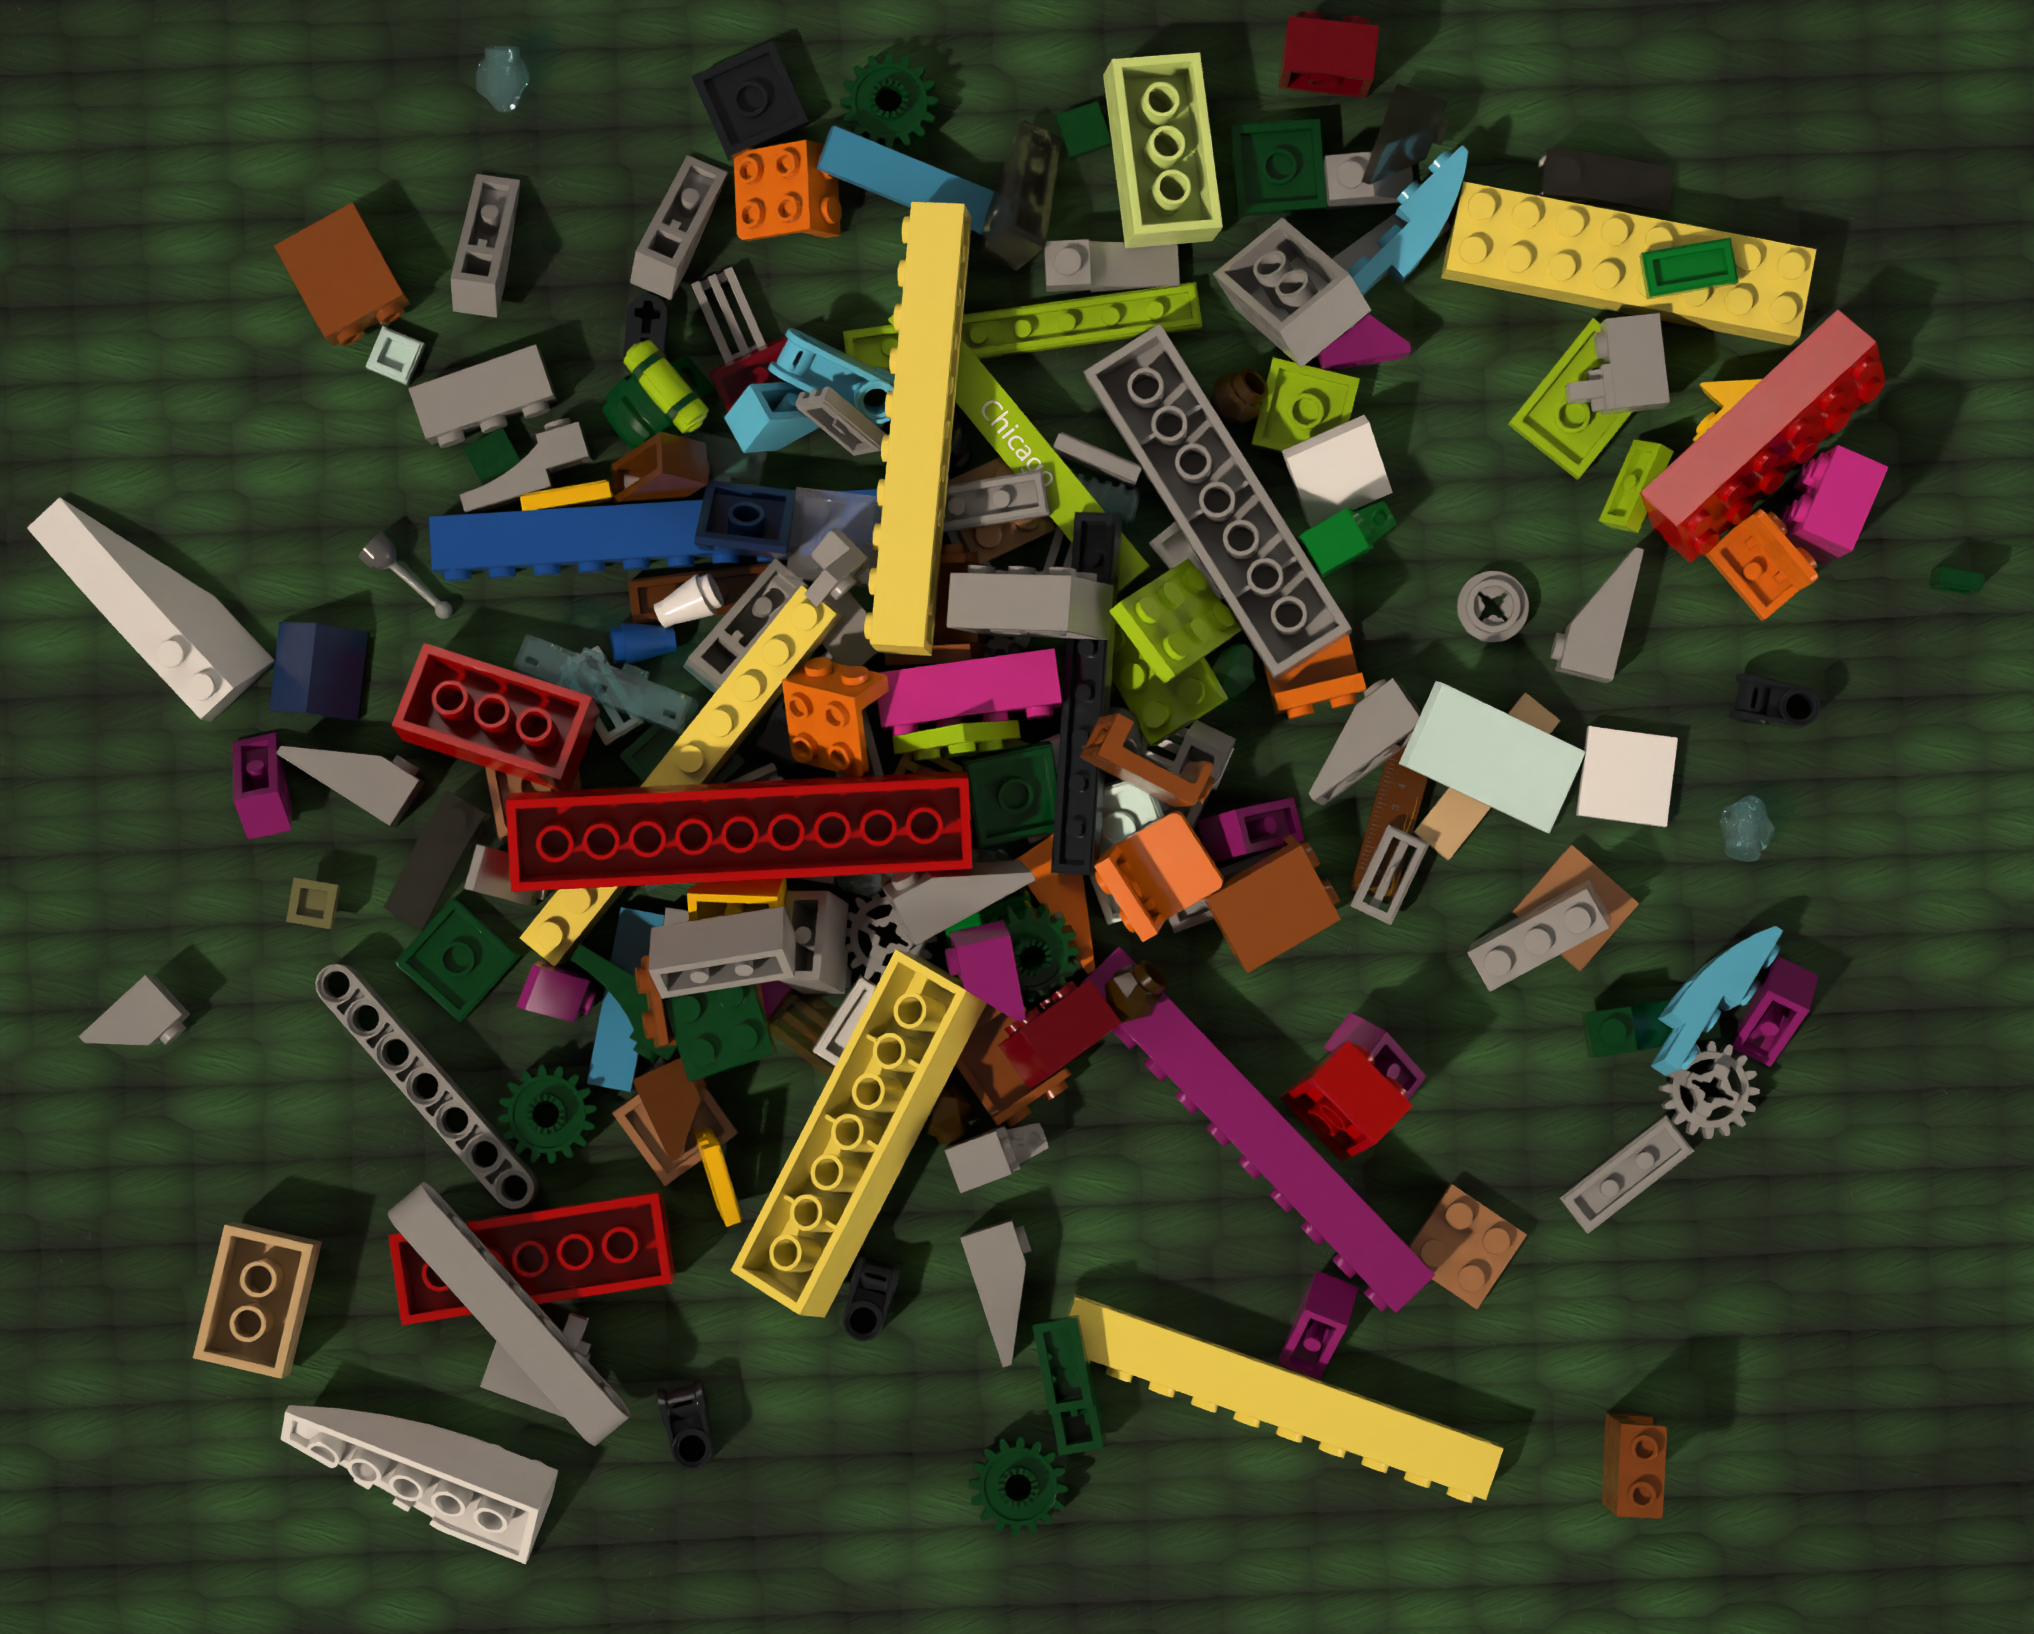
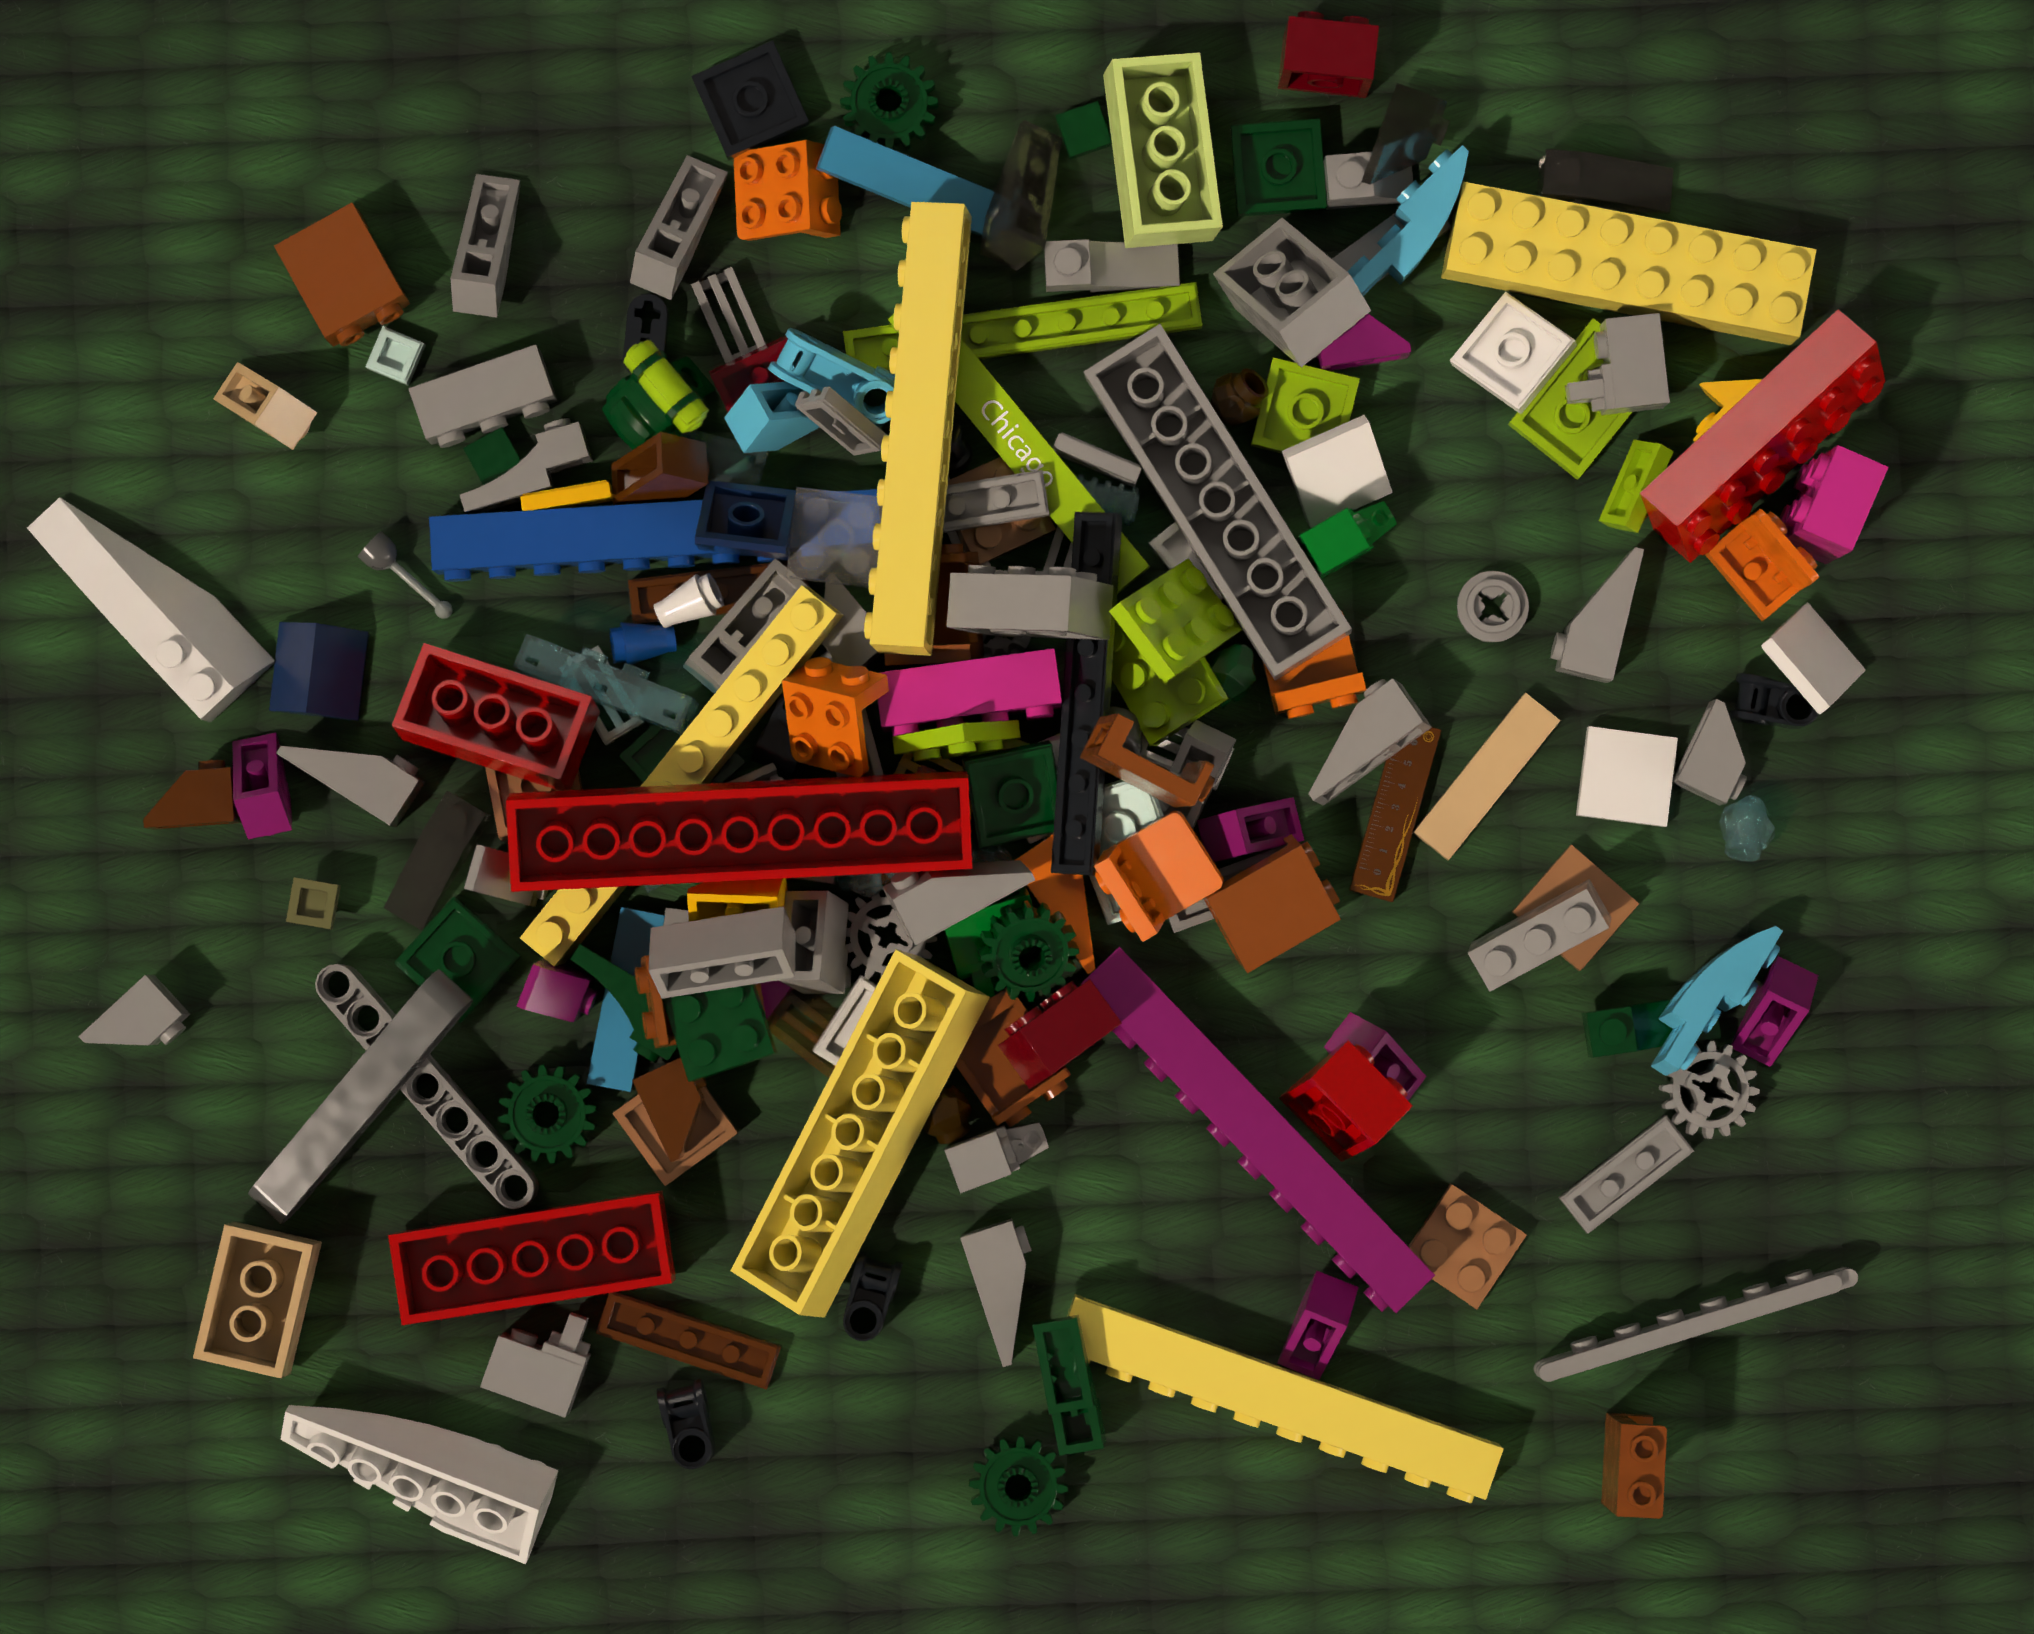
light grey beam [388,1182,631,1446] -> none
clear light blue rock [475,46,530,113] -> none
yellow tile [693,1127,742,1227] -> none
light grey bracket [804,527,867,607] -> none
magenta slope [945,920,1026,1021] -> none
dark brown rock [1104,960,1168,1023] -> none
light grey tile [1349,825,1429,925] -> none
light aqua tile [1399,681,1586,834] -> none
green tile [1639,237,1739,300] -> none
dark green tile [1929,566,1985,595] -> none
none -> reddish brown slope [143,760,242,830]
none -> tan slope [213,362,317,450]
none -> dark grey beam [248,969,473,1224]
none -> reddish brown tile [596,1292,782,1390]
none -> white tile [1450,291,1577,414]
none -> light grey hinge [1534,1267,1858,1382]
none -> light grey slope [1672,699,1747,805]
none -> white tile [1761,602,1866,714]

